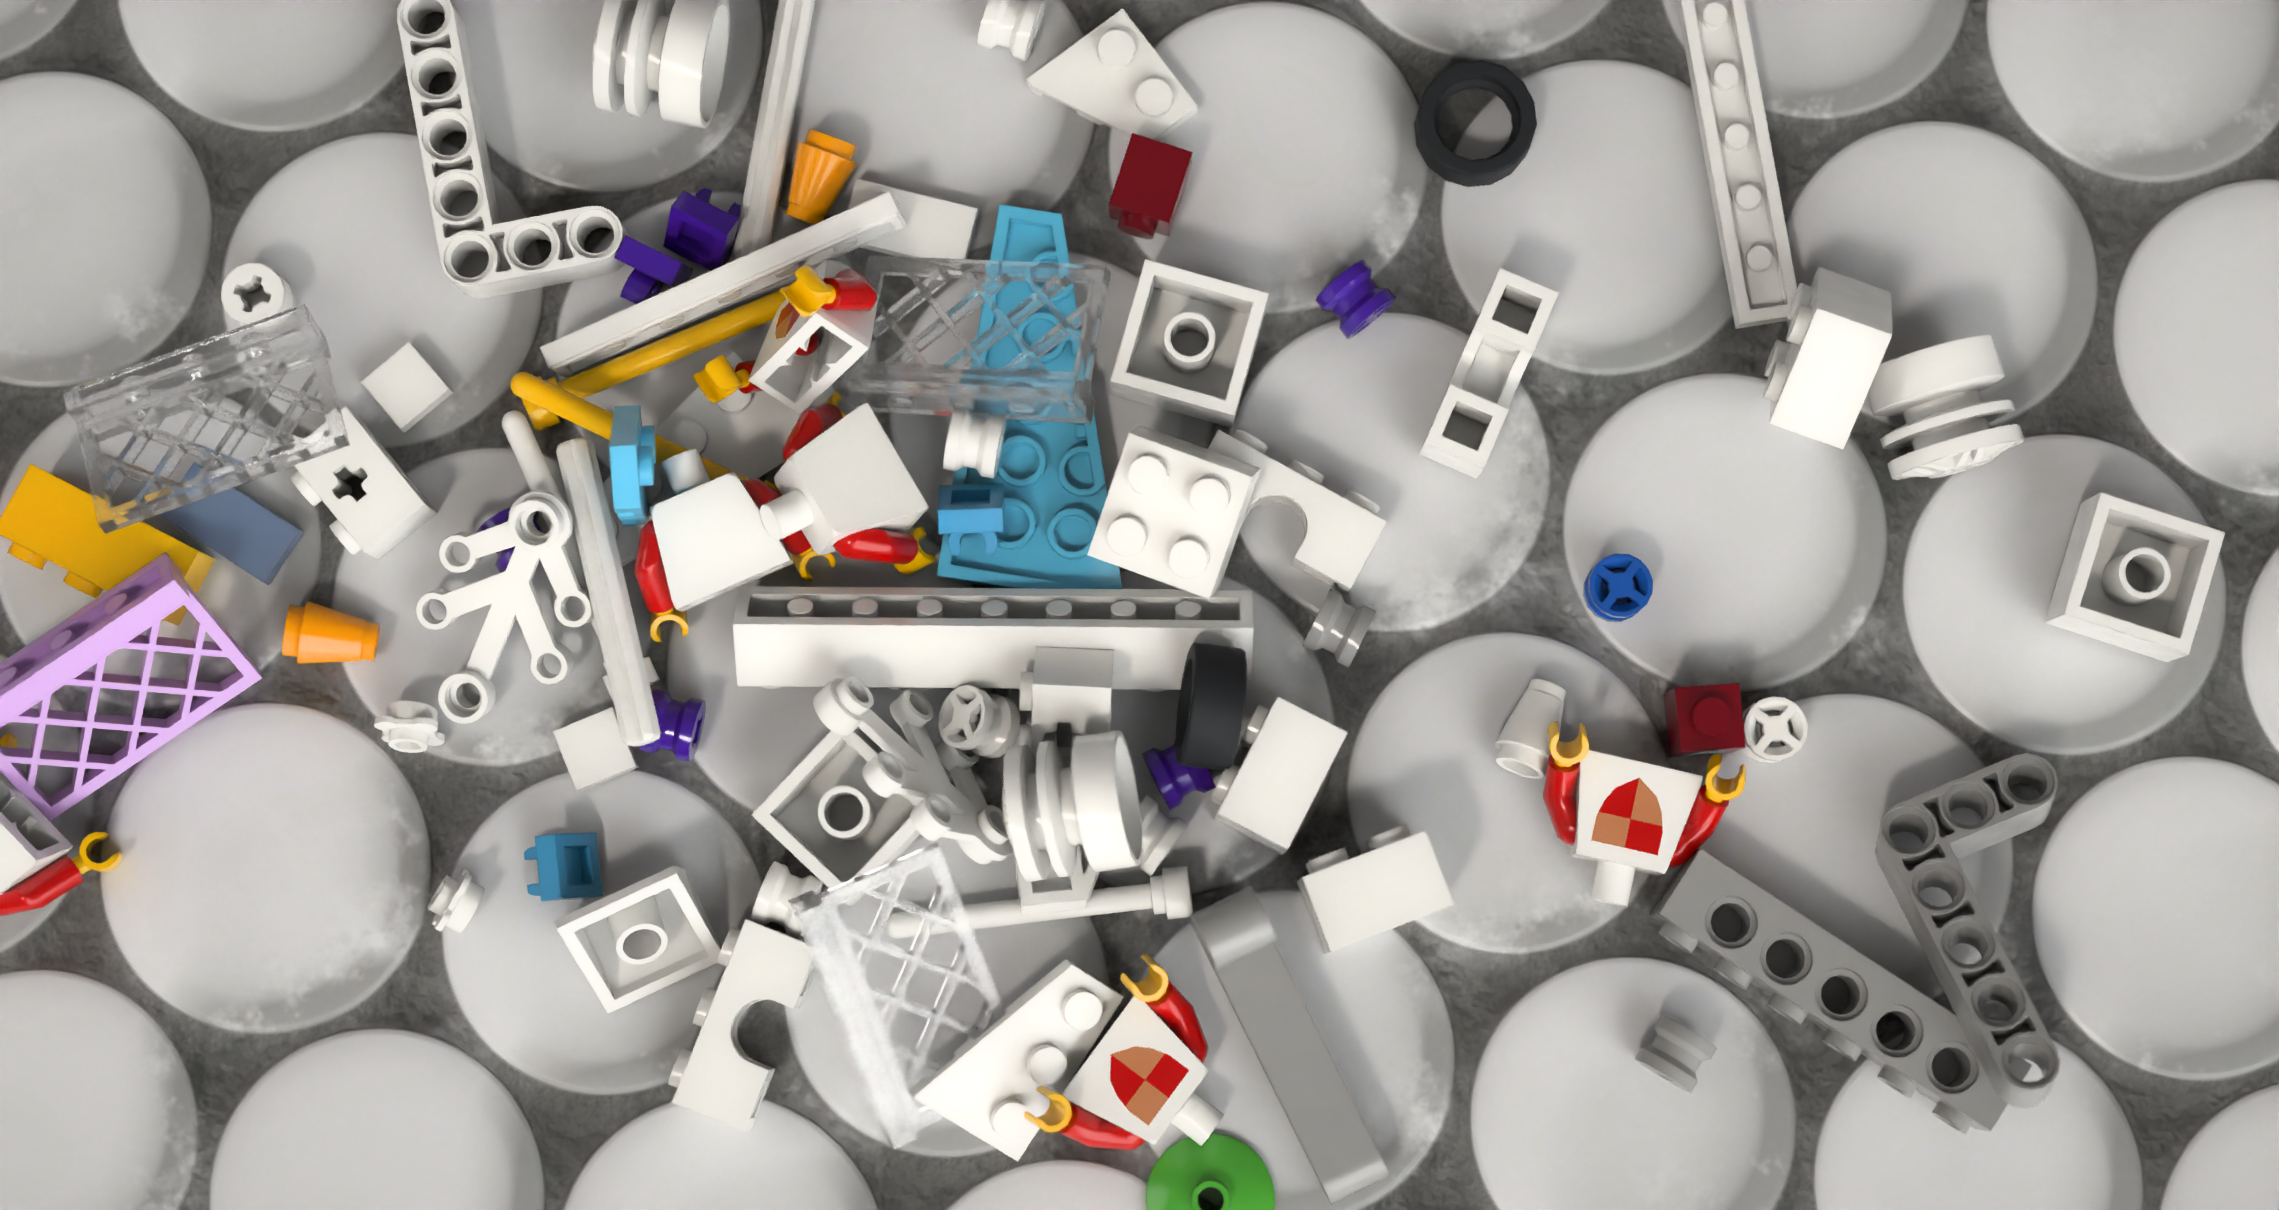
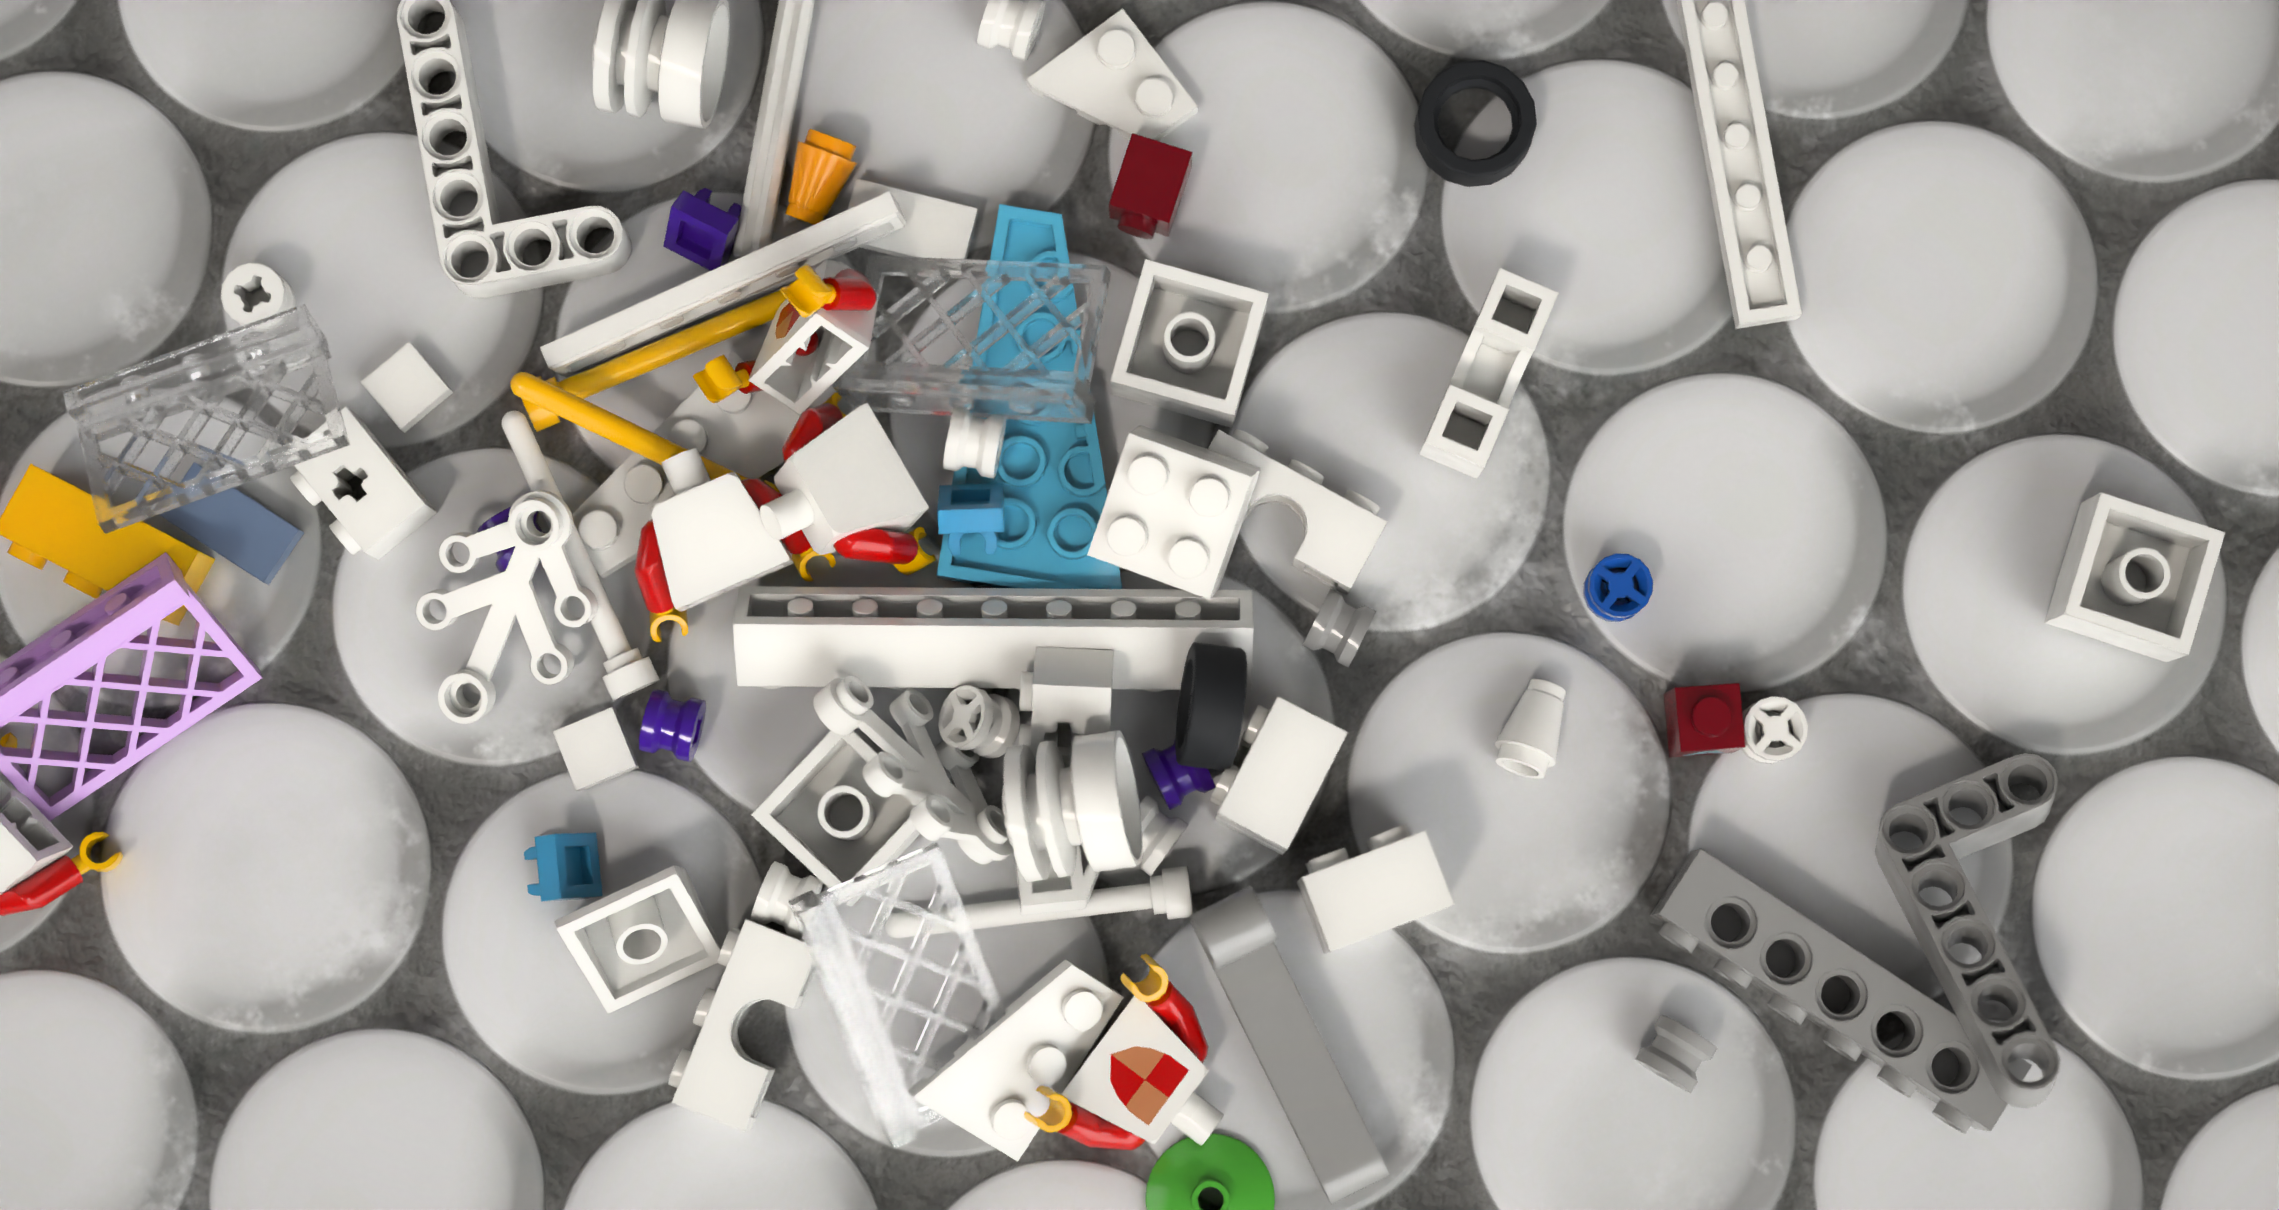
light orange cone [282,601,380,664] -> none
white plate [374,701,445,753] -> none
white plate [428,868,485,933] -> none
white axle [556,438,661,747] -> none
medium azure wing [609,405,656,526] -> none
dark purple tile [615,235,694,304] -> none
dark purple wheel [1315,260,1396,339] -> none
torso [1543,721,1746,907] -> none
white brick [1762,267,1893,449] -> none
white wheel [1867,335,2025,480] -> none

